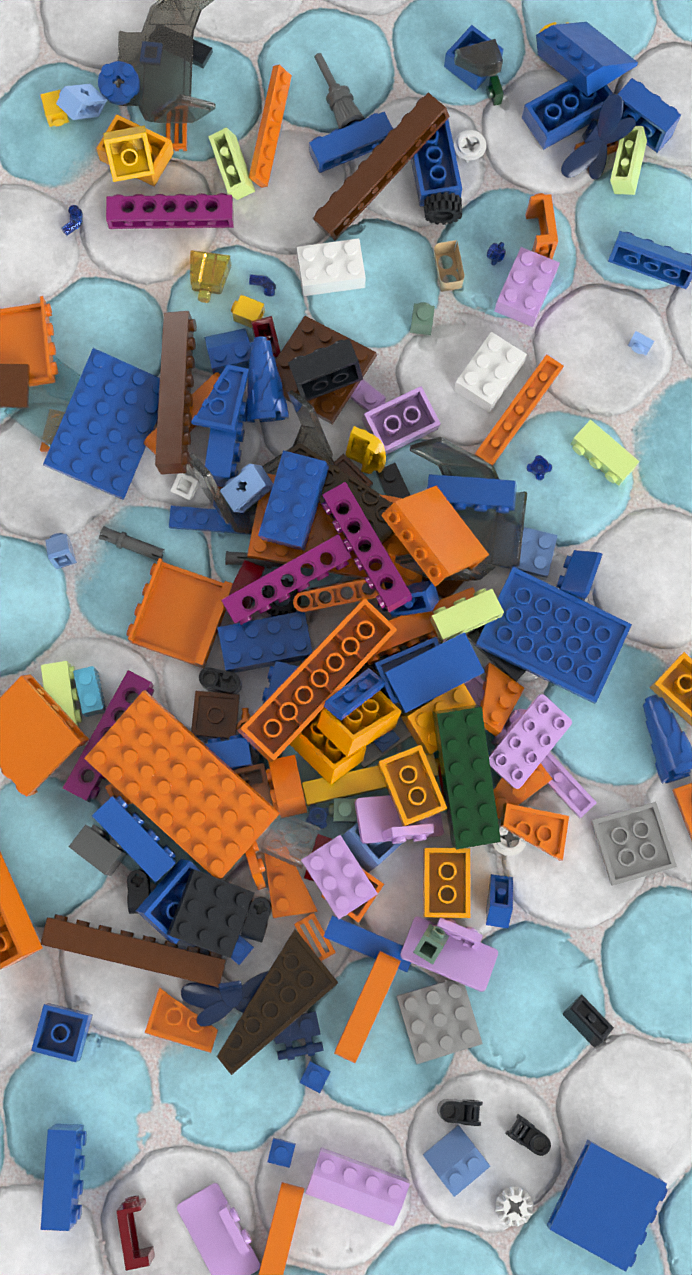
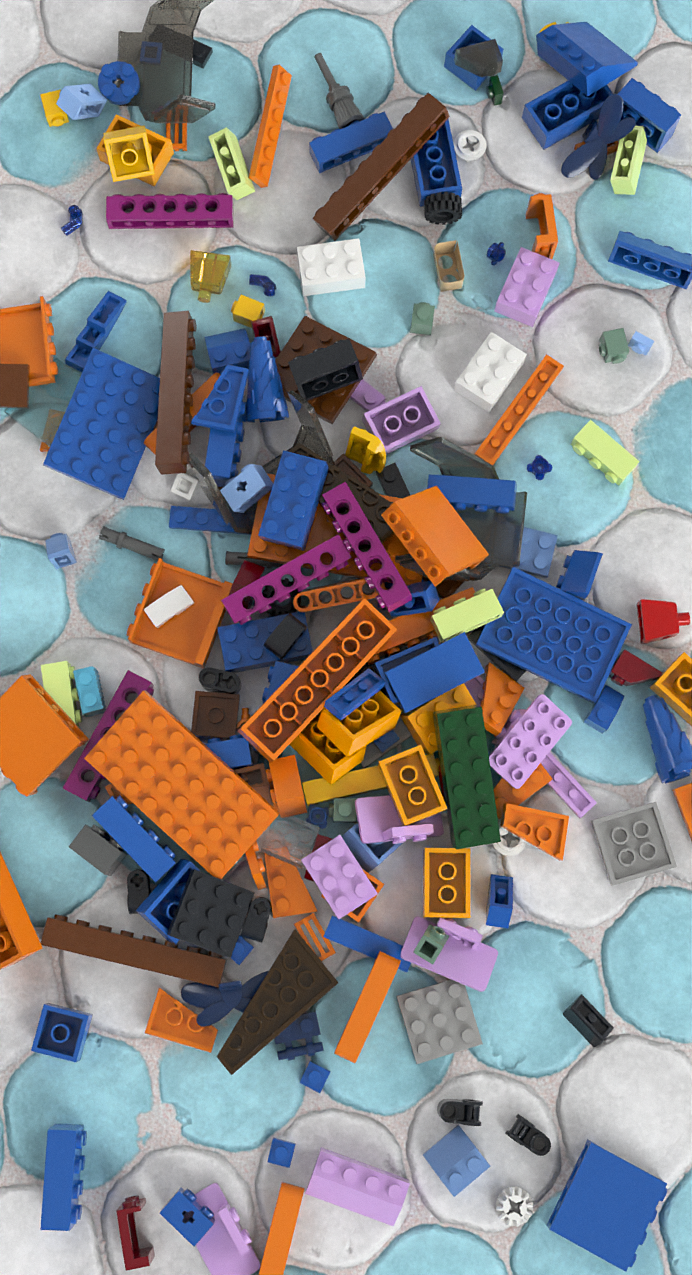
none -> blue slope [65,291,127,372]
none -> white slope [144,585,195,628]
none -> blue brick [160,1187,215,1247]
none -> black beam [263,613,308,660]
none -> blue slope [584,685,625,734]
none -> sand green brick [599,328,630,364]
none -> dark red slope [609,649,663,686]
none -> red torso [636,599,690,644]

